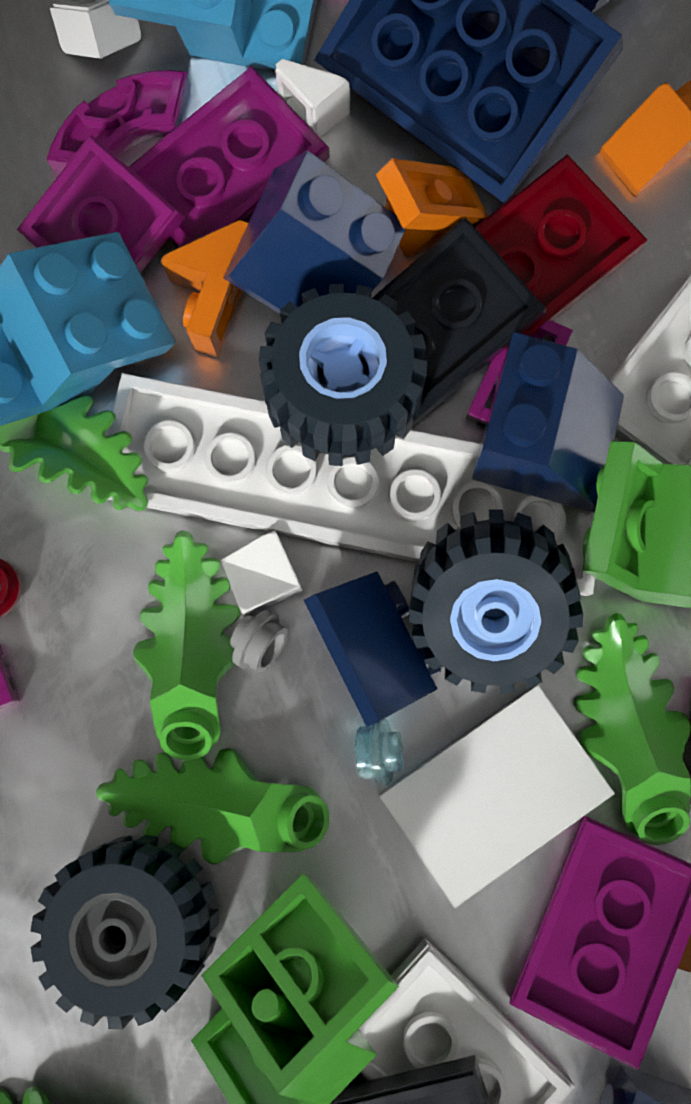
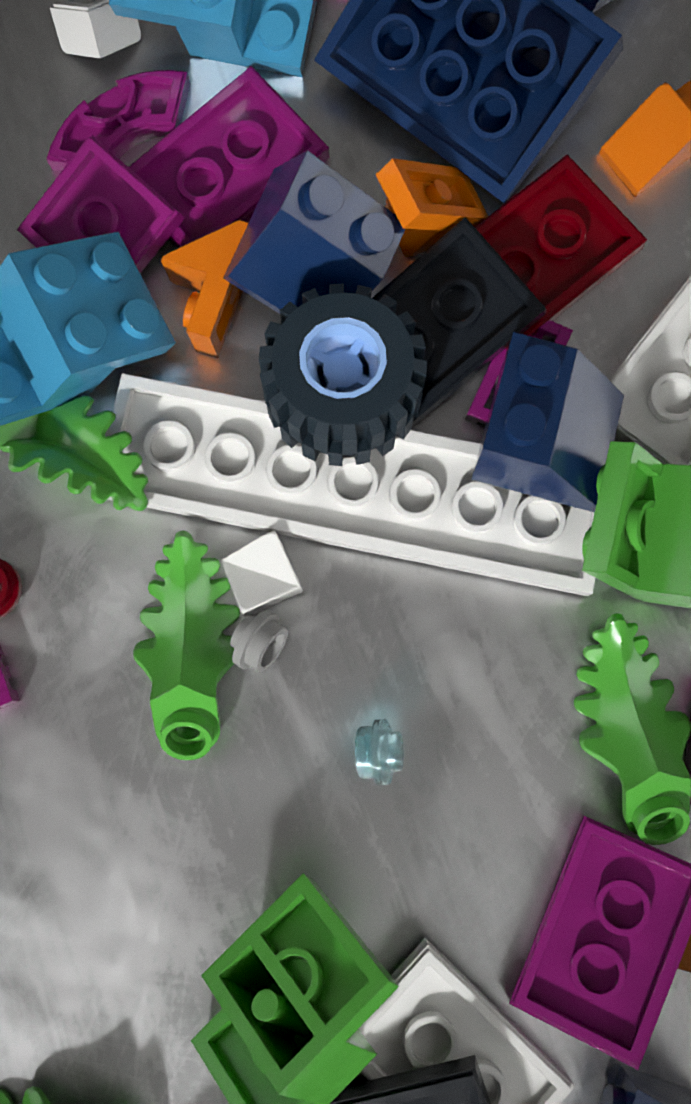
black wheel [30,835,219,1029] -> none
bright green plant [96,748,329,865] -> none
white slope [275,59,350,138] -> none
dark blue slope [304,571,441,727] -> none
white tile [379,685,615,908] -> none
black wheel [409,509,583,694] -> none

